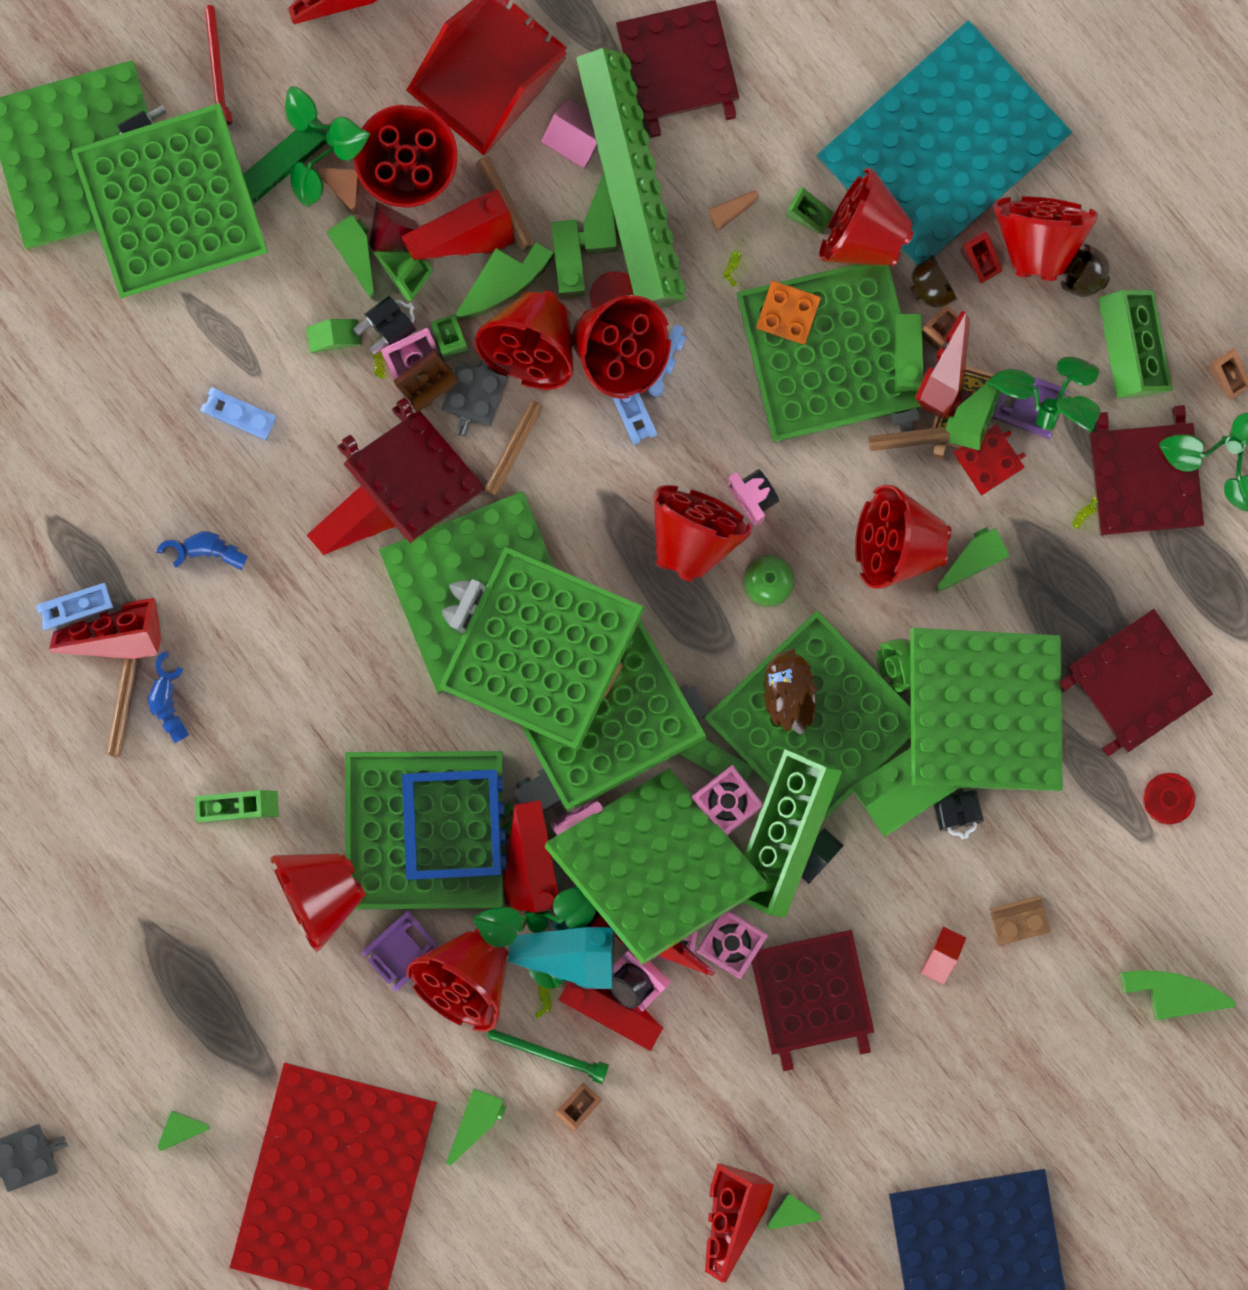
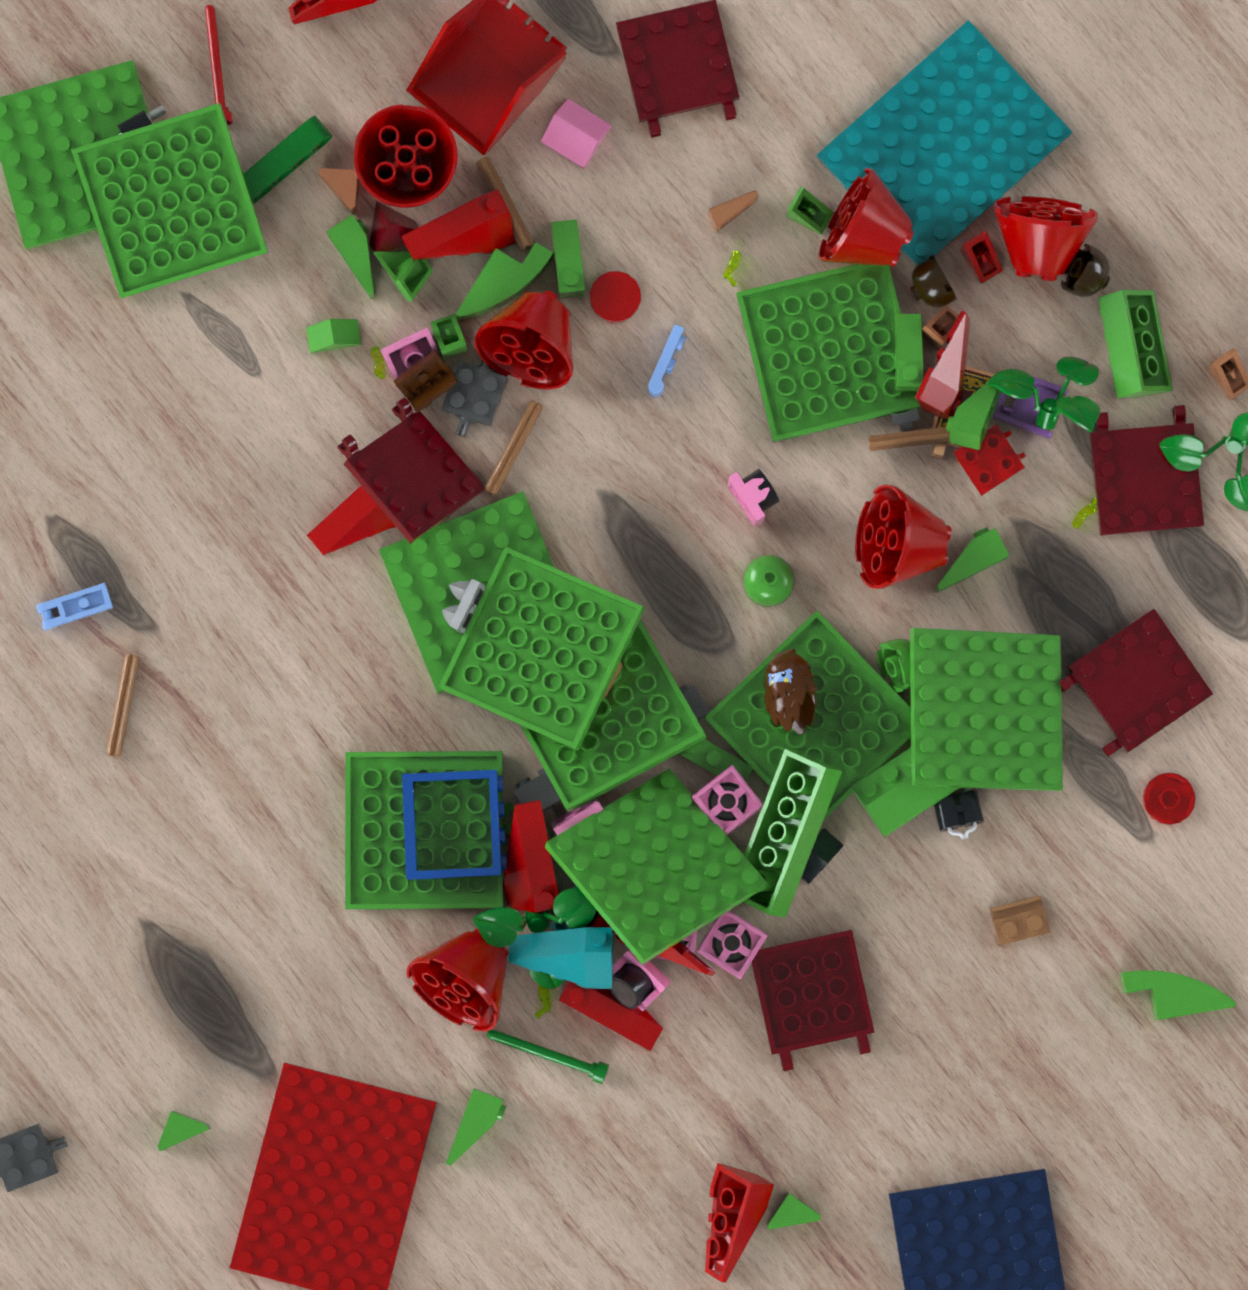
red wedge [49,598,161,659] -> none
blue piece [147,651,189,743] -> none
blue piece [156,531,248,571] -> none
bright green slope [195,790,279,823] -> none
light blue plate [200,387,277,441] -> none
red cone [270,853,366,952] -> none
green plant [285,86,370,207] -> none
black piece [353,296,416,355] -> none
medium lavender container [361,911,439,992] -> none
nougat slope [555,1082,602,1131] -> none
red cone [571,295,671,399] -> none
bright green brick [576,48,686,308] -> none
bright green slope [579,173,617,254] -> none
light blue plate [612,392,657,446] -> none
red cone [653,485,752,581] -> none
orange hinge [756,280,821,345] -> none
slope [920,926,966,985] -> none

